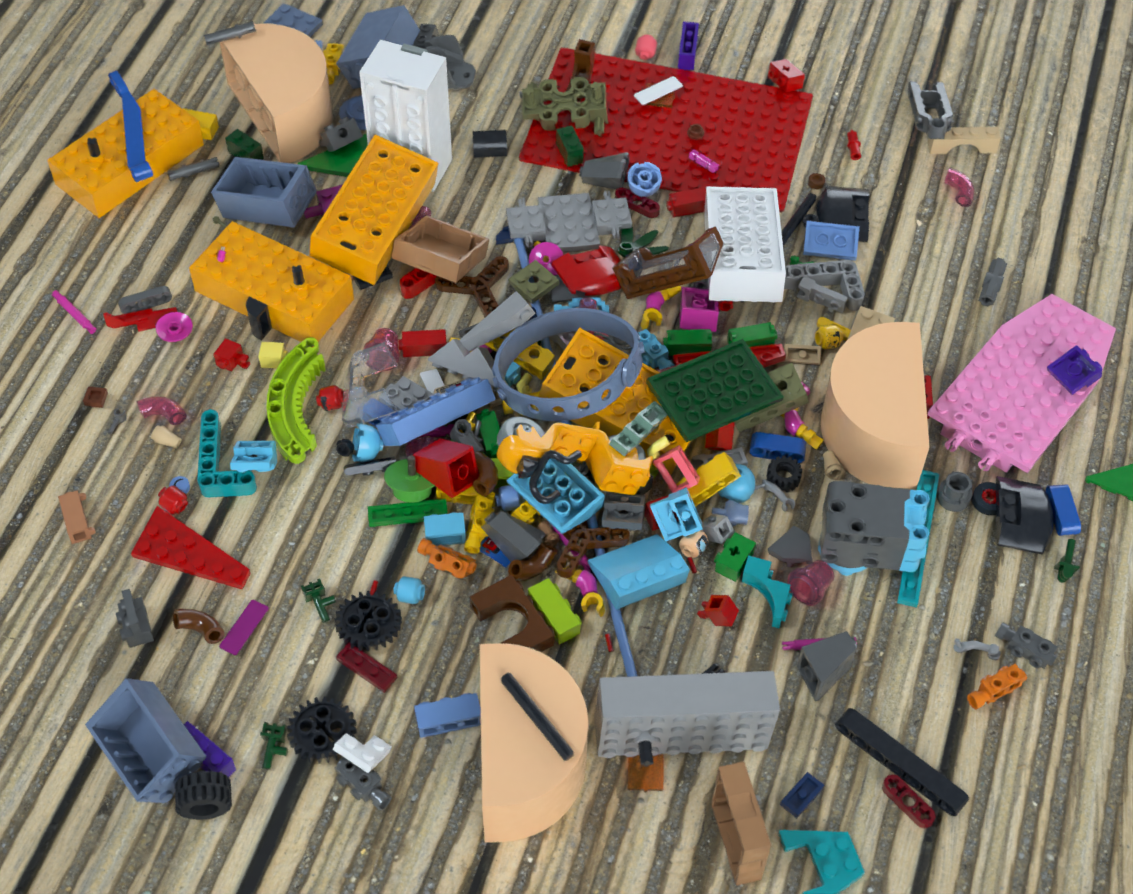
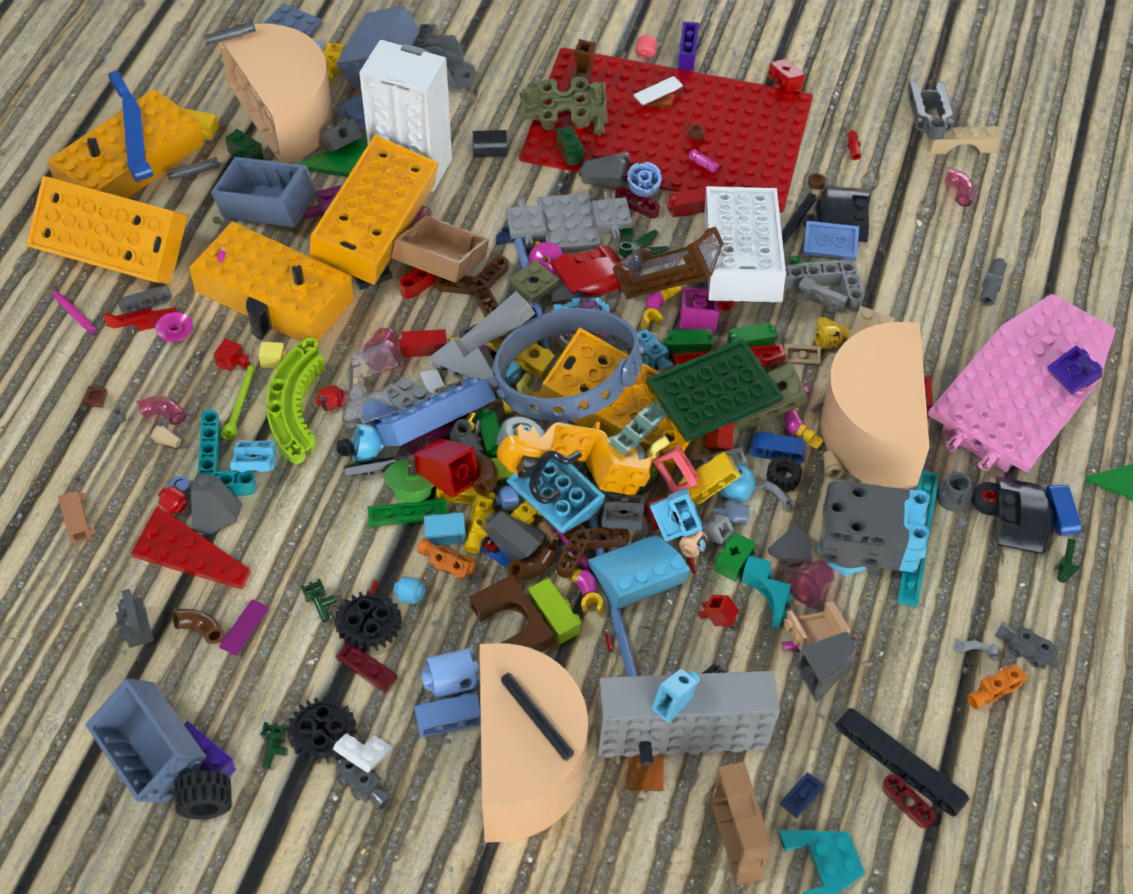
none -> light orange piece [26,176,188,284]
none -> dark grey slope [191,473,242,535]
none -> lime piece [221,365,255,440]
none -> light blue cylinder [421,648,480,699]
none -> medium azure torso [652,669,700,723]
none -> light nougat panel [784,601,850,651]

